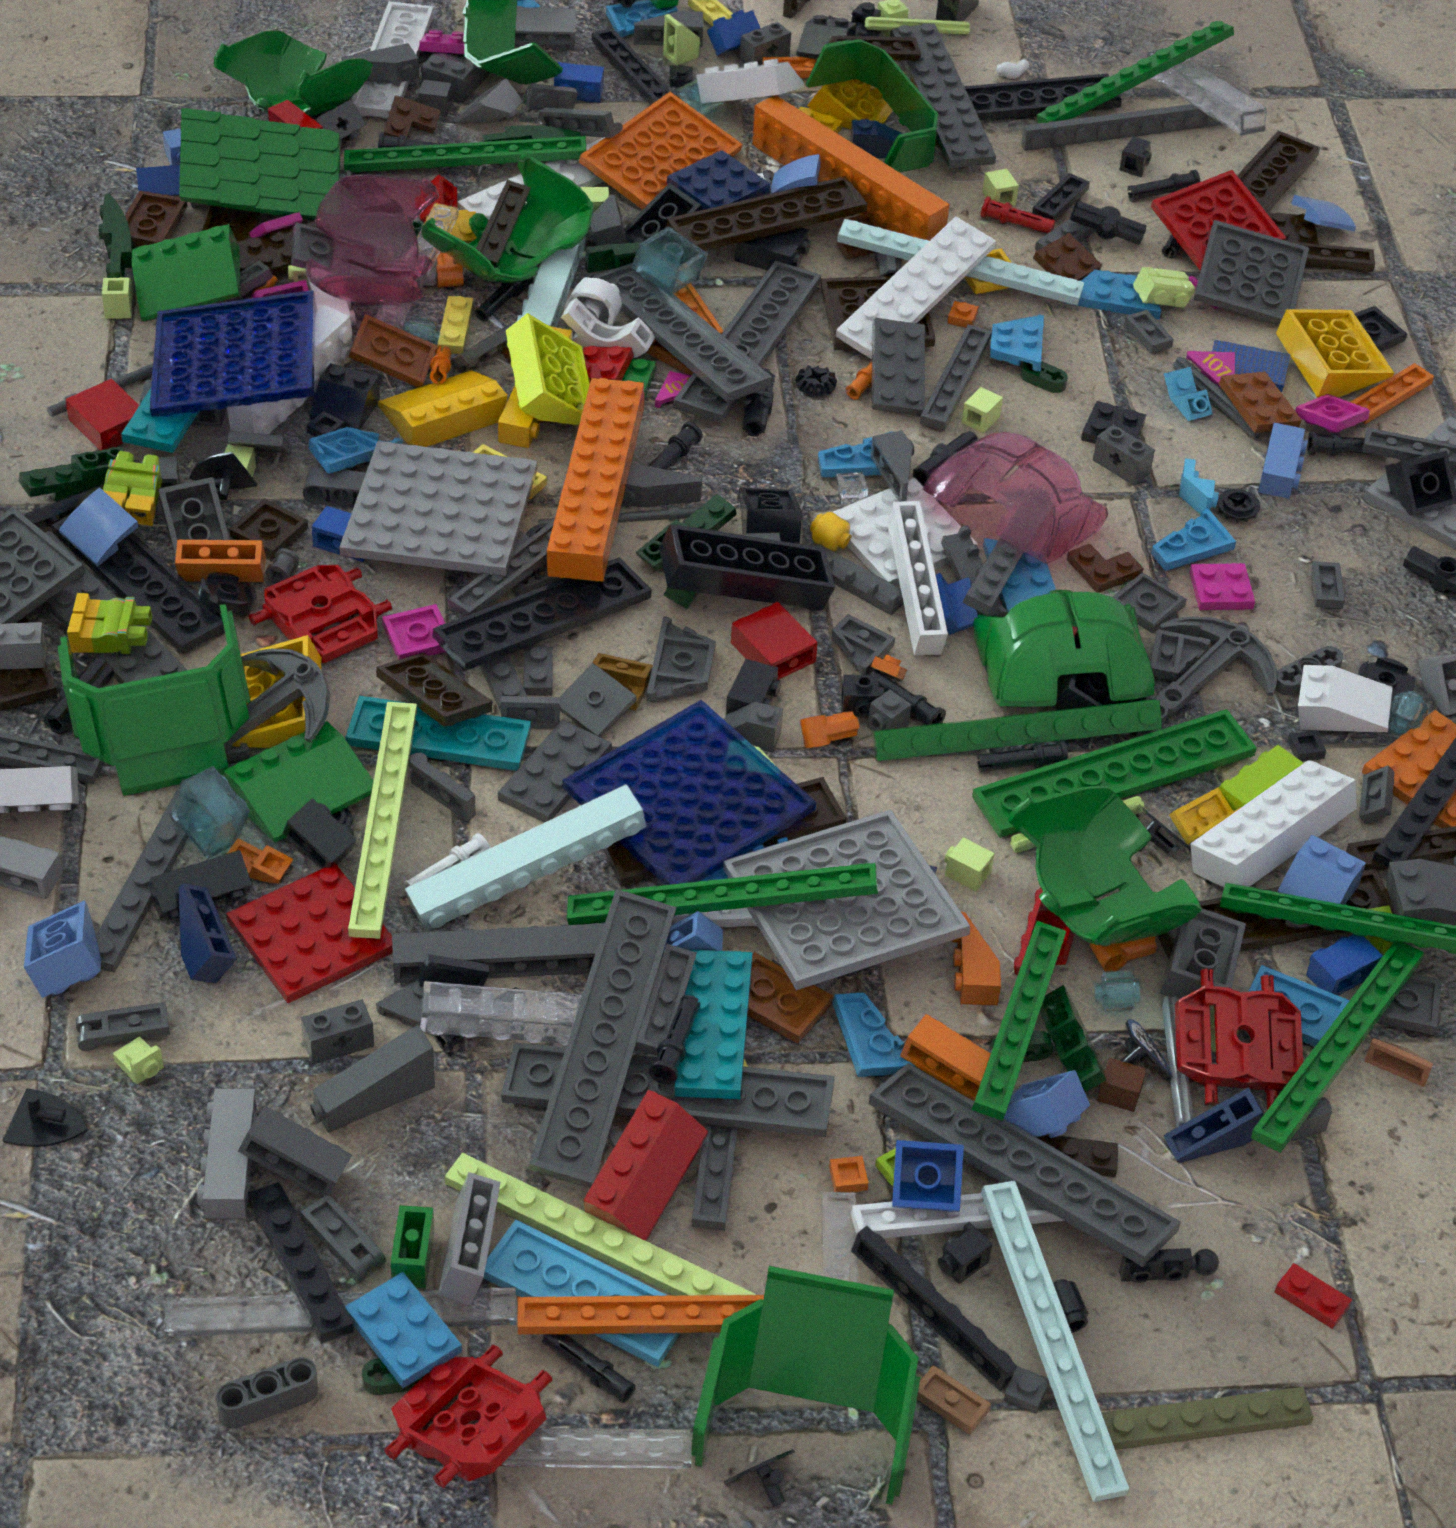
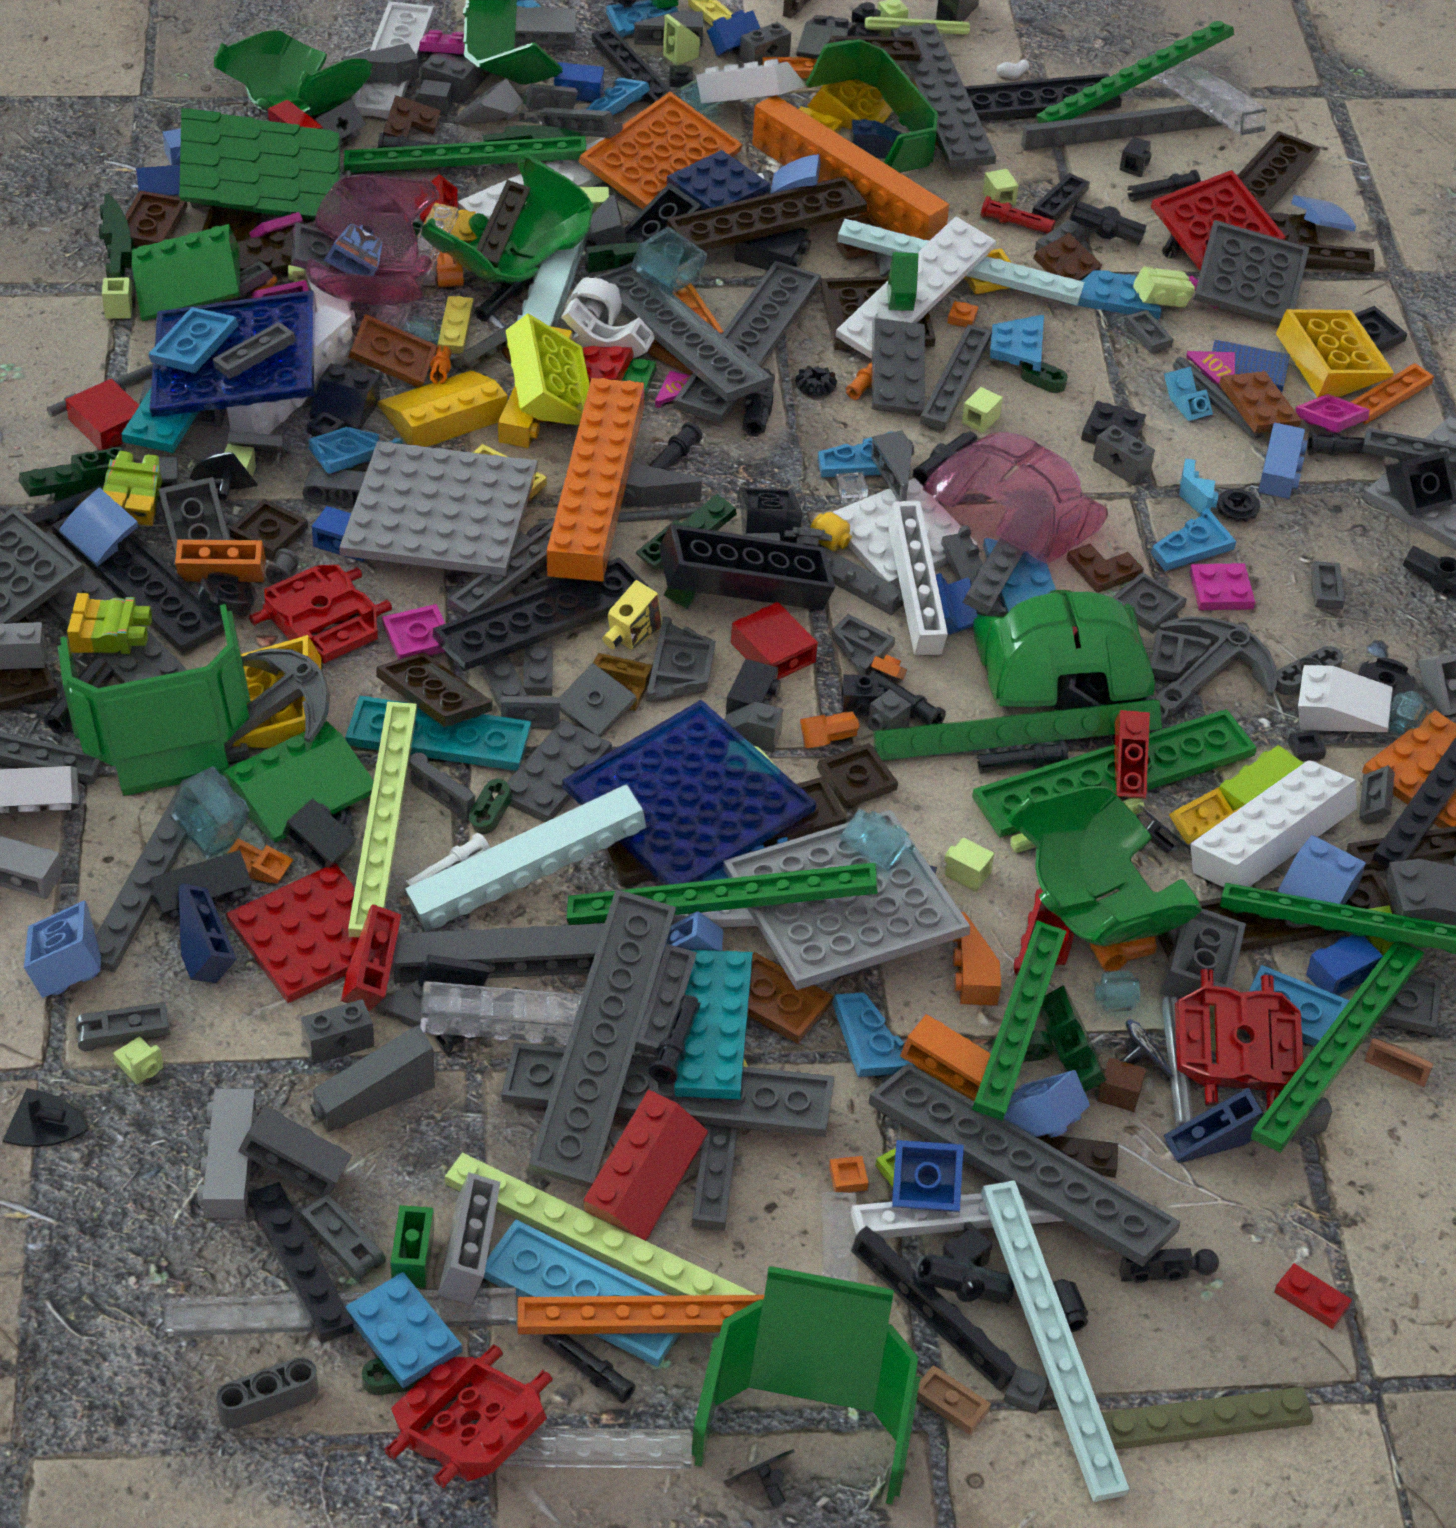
none -> dark azure plate [148,307,238,373]
none -> dark grey plate [213,322,296,379]
none -> medium blue torso [324,224,382,285]
none -> red slope [341,904,401,1012]
none -> dark green beam [469,778,513,834]
none -> dark azure wing [586,77,650,115]
none -> light yellow torso [602,580,662,649]
none -> dark grey animal [784,527,832,547]
none -> dark brown plate [817,743,898,809]
none -> clear light blue bracket [839,809,915,871]
none -> green slope [887,252,919,311]
none -> black piece [915,1254,1014,1304]
none -> red slope [1114,710,1150,799]

